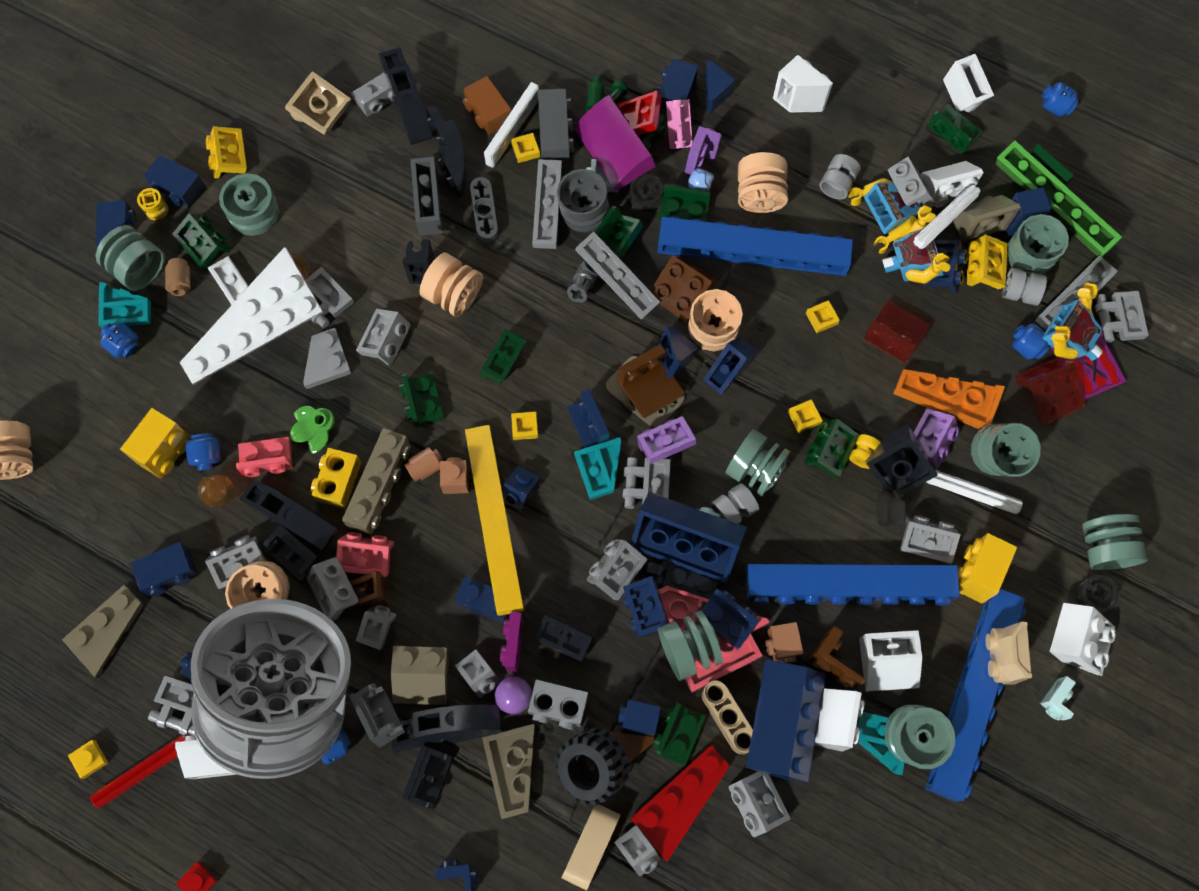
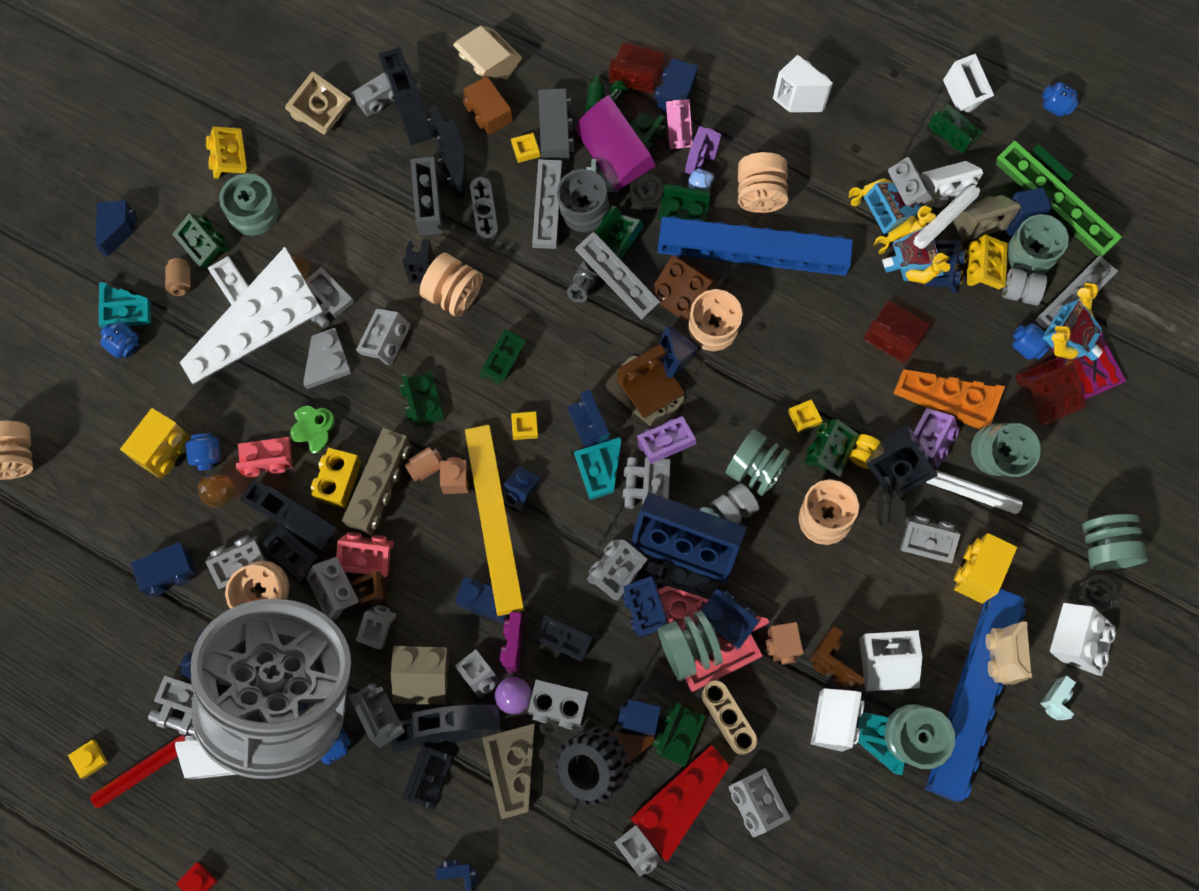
dark tan wing [62,585,144,678] -> none
sand green wheel [95,225,165,291] -> none
yellow wheel [137,188,168,220] -> none
dark blue brick [144,154,206,208] -> none
white tile [484,82,539,168] -> none
tan beam [562,804,621,891] -> none
red wing [618,90,662,136] -> none
dark blue slope [703,337,758,395] -> none
dark blue slope [705,60,735,113] -> none
blue brick [745,564,960,605] -> none
dark blue slope [746,660,826,782] -> none
yellow plate [806,300,840,333] -> none
light grey wheel [819,154,861,200] -> none
light grey plate [1095,291,1148,342] -> none
none -> tan slope [453,26,522,79]
none -> clear red bracket [609,43,665,93]
none -> light nougat wheel [798,479,859,545]

